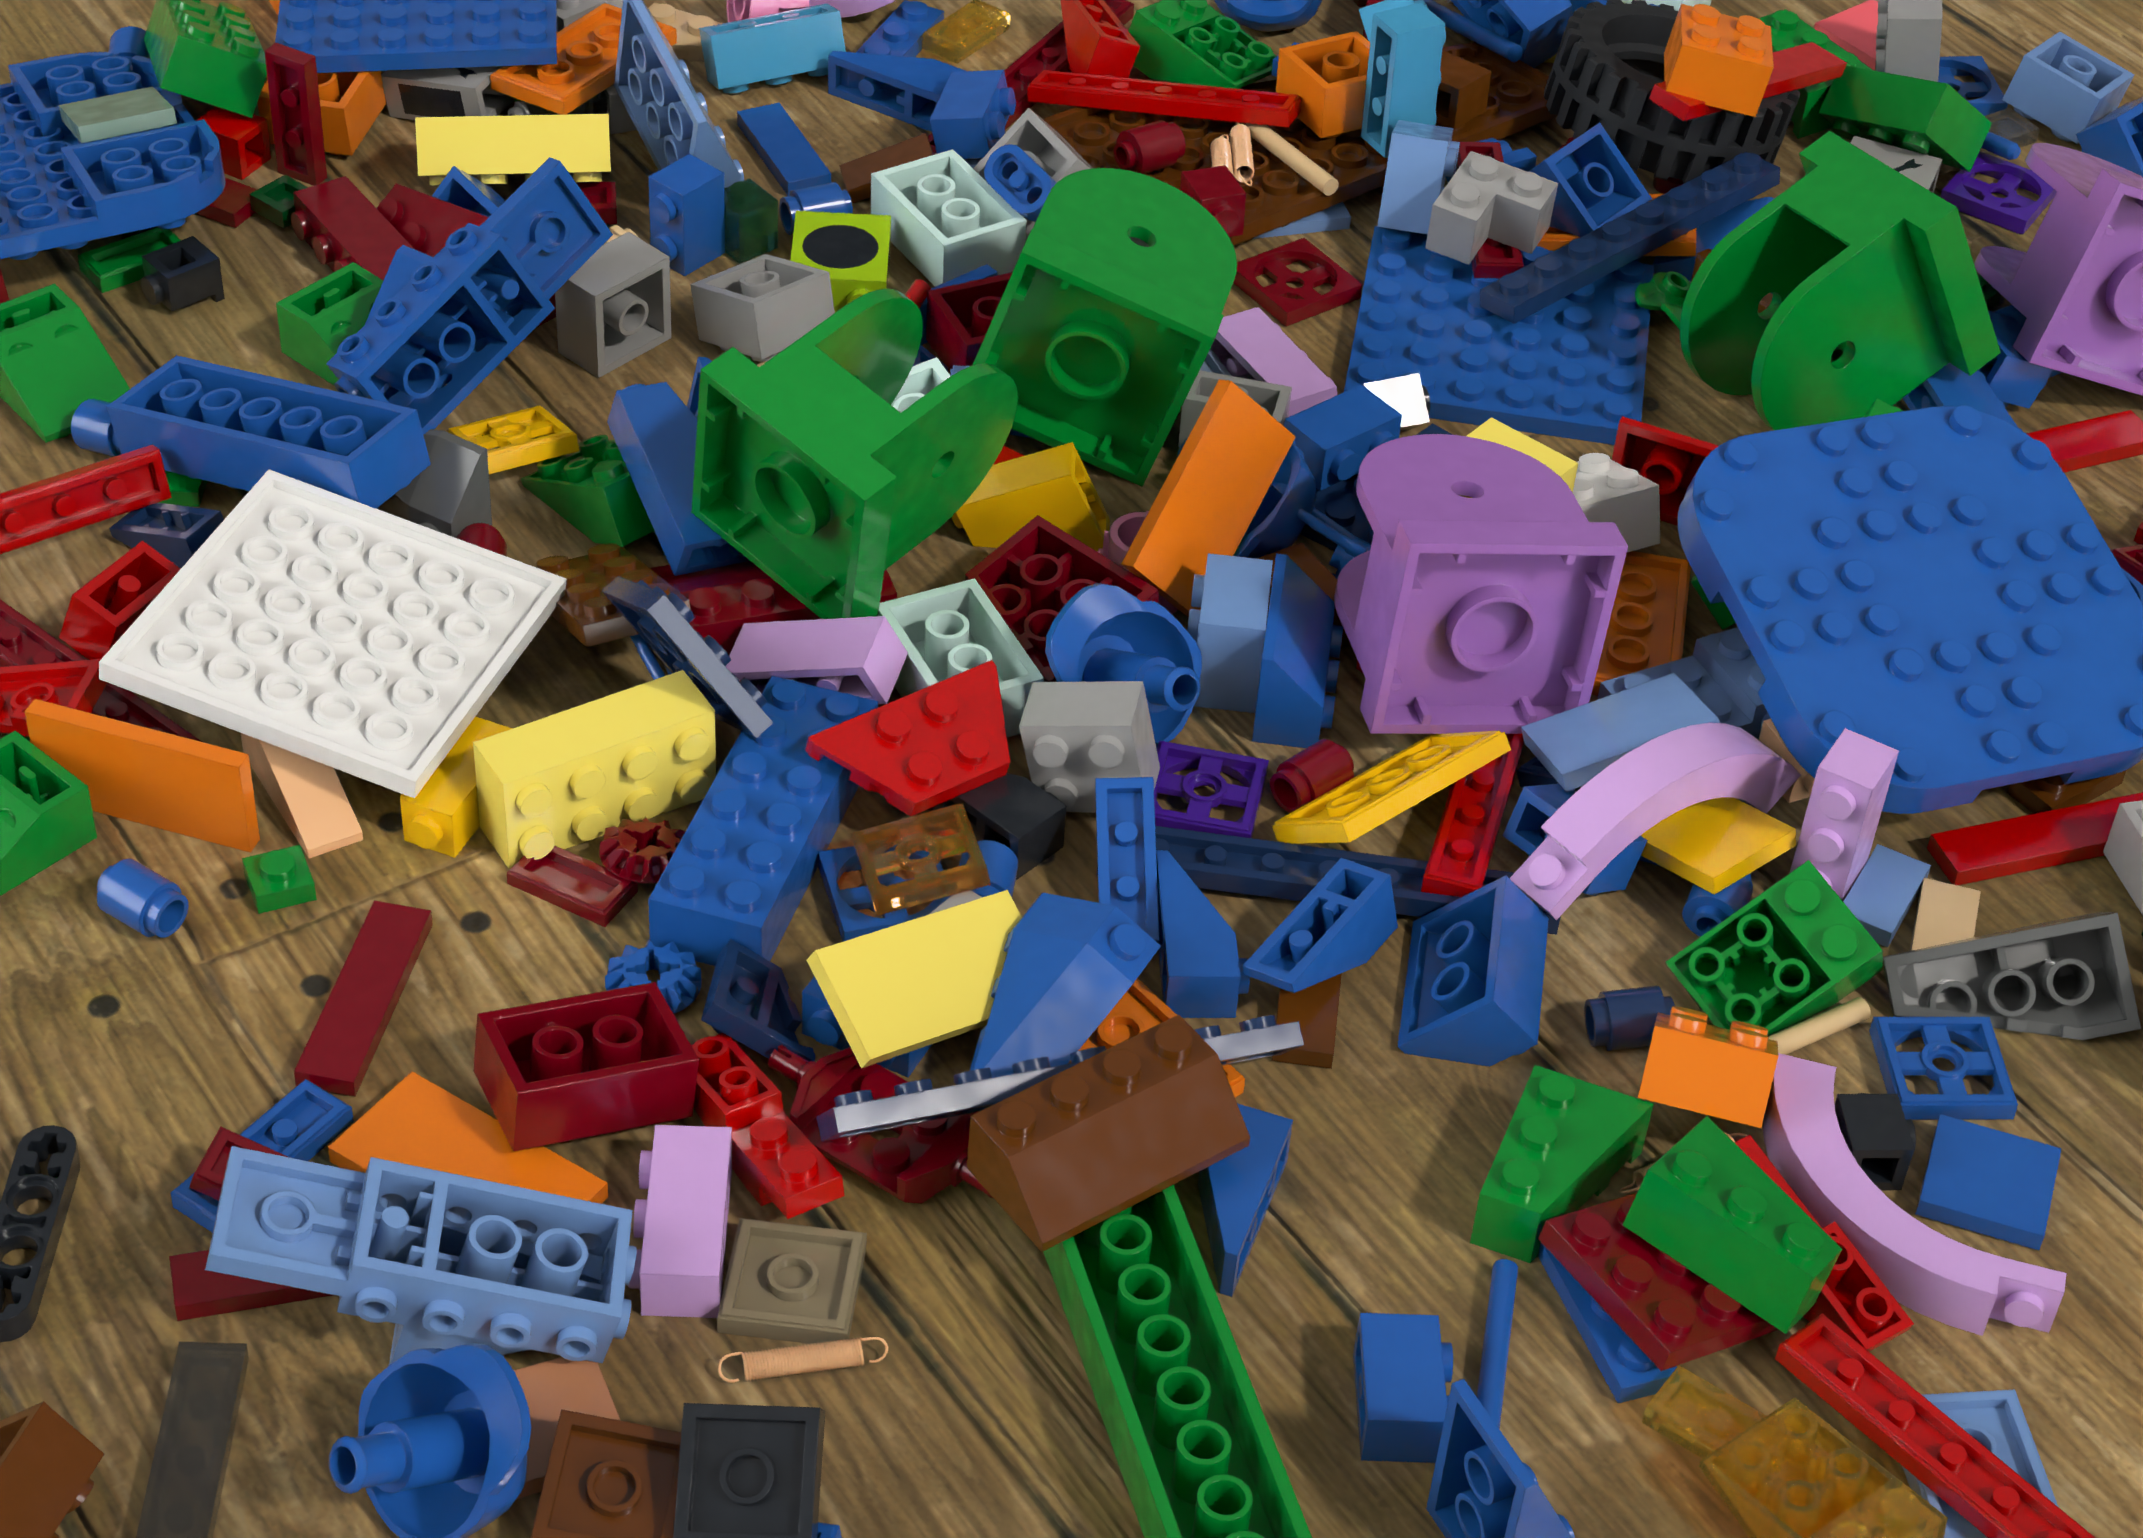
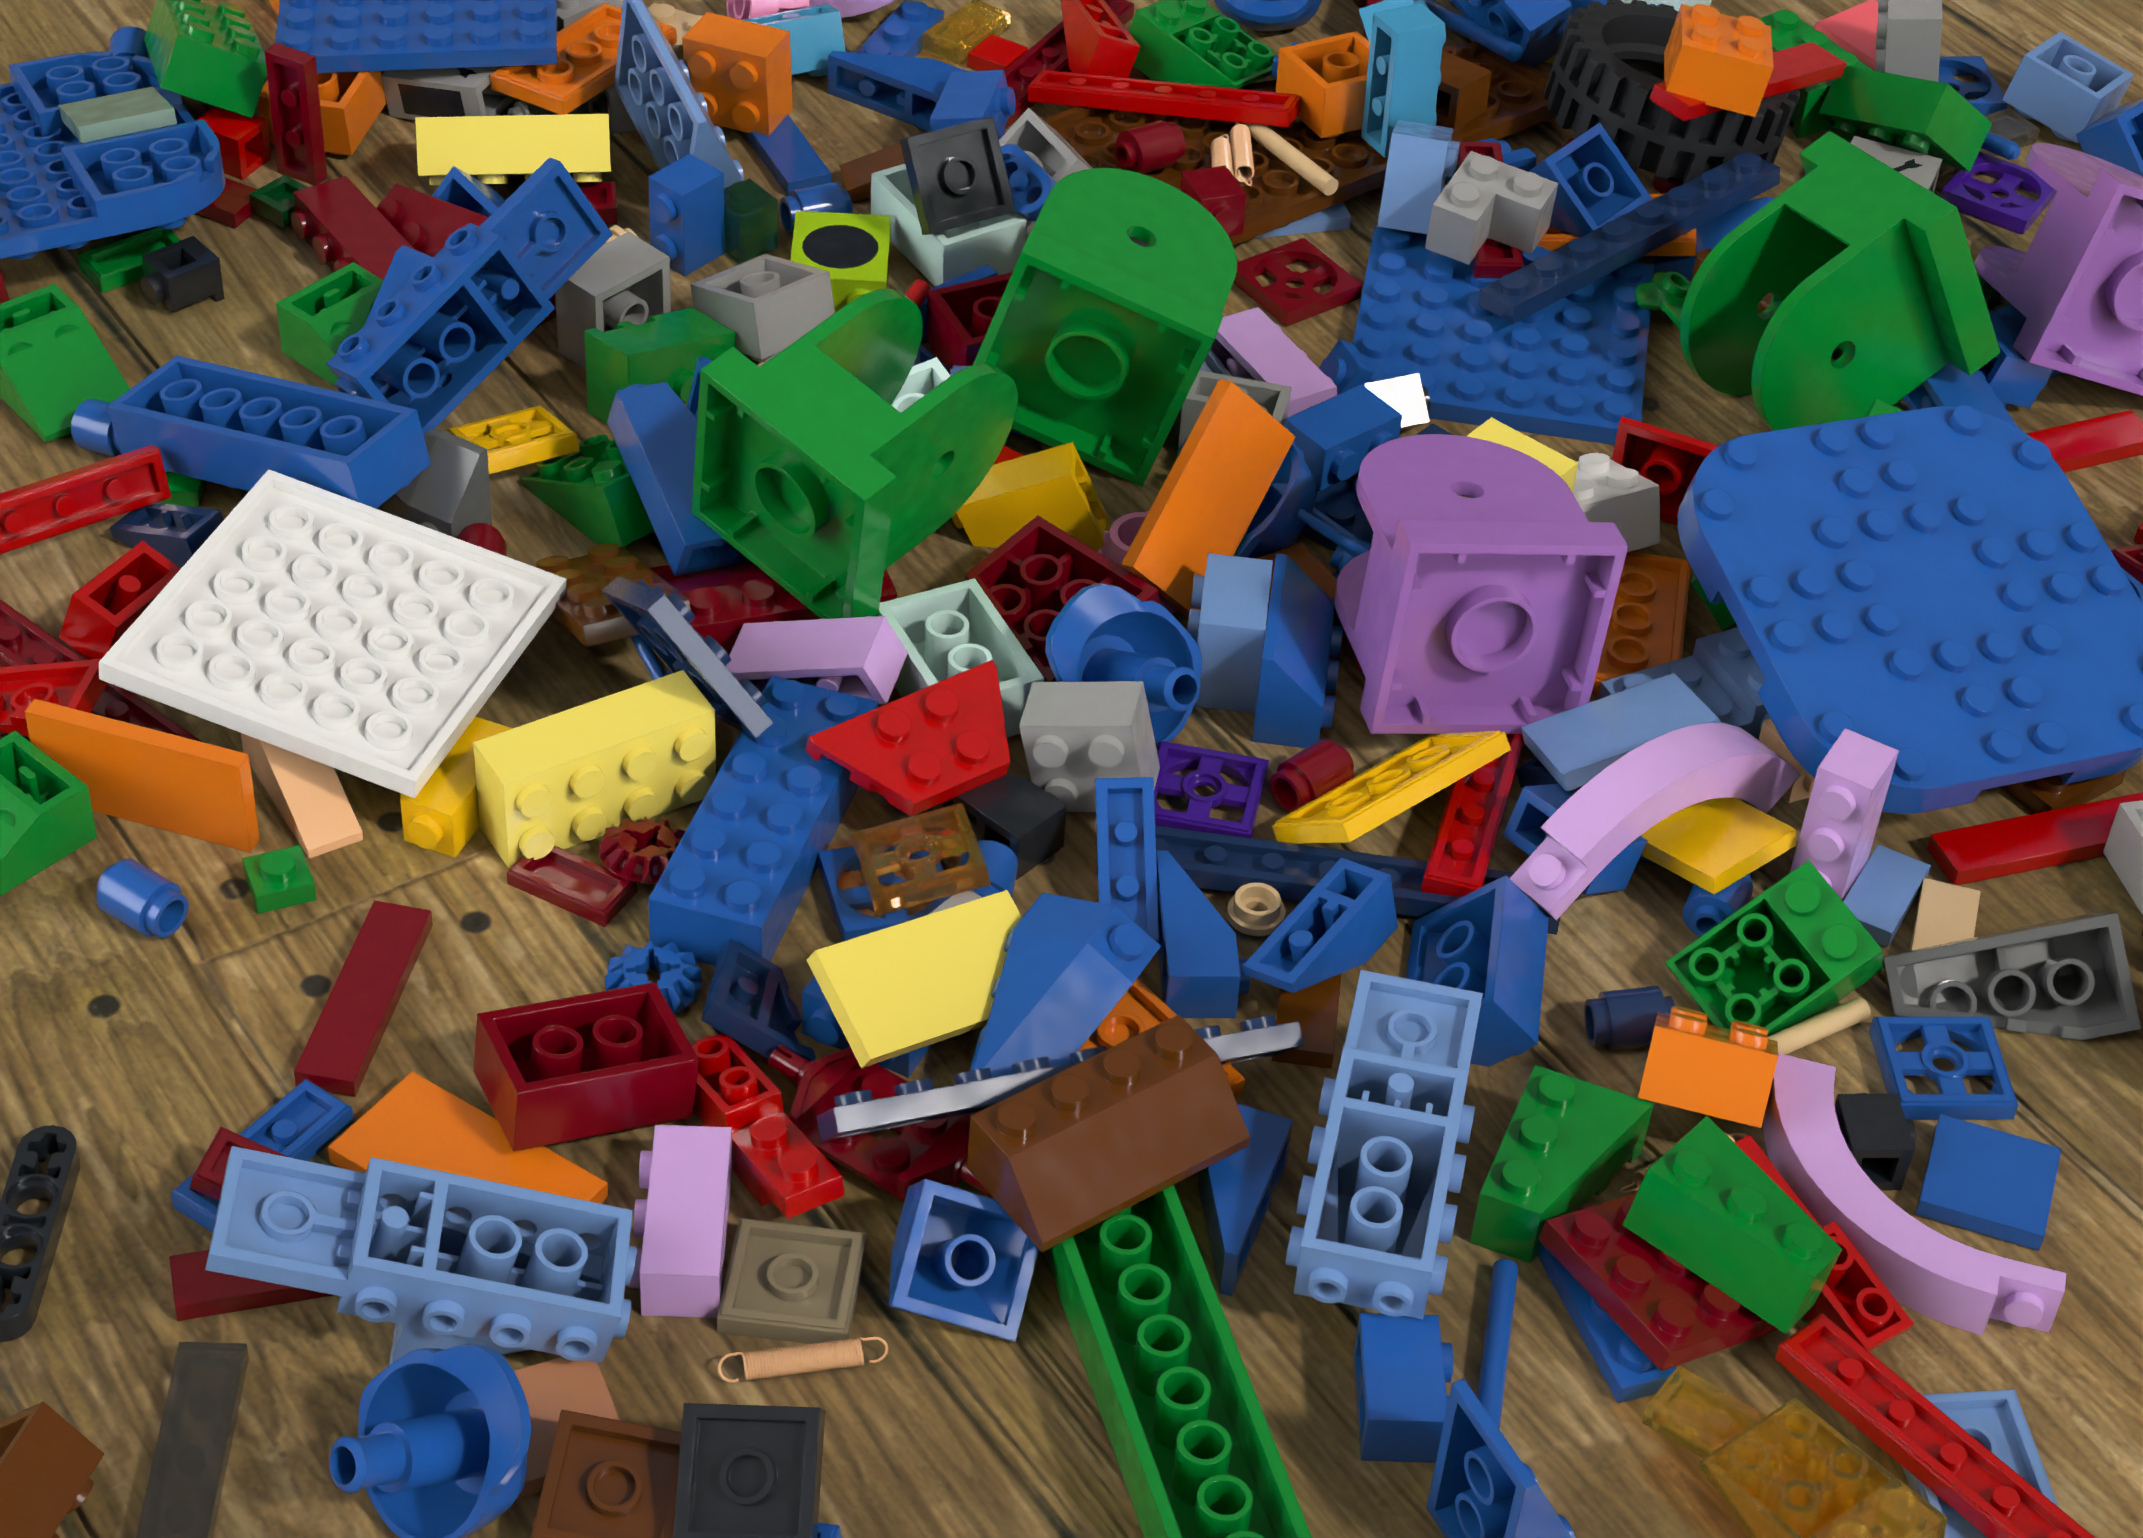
none -> green wedge [584,308,736,423]
none -> orange brick [682,12,793,136]
none -> blue slope [889,1179,1039,1342]
none -> black tile [899,116,1016,235]
none -> red tile [967,34,1029,71]
none -> tan plate [1227,883,1286,936]
none -> medium blue wedge [1285,970,1483,1320]
none -> blue plate [1319,339,1374,395]

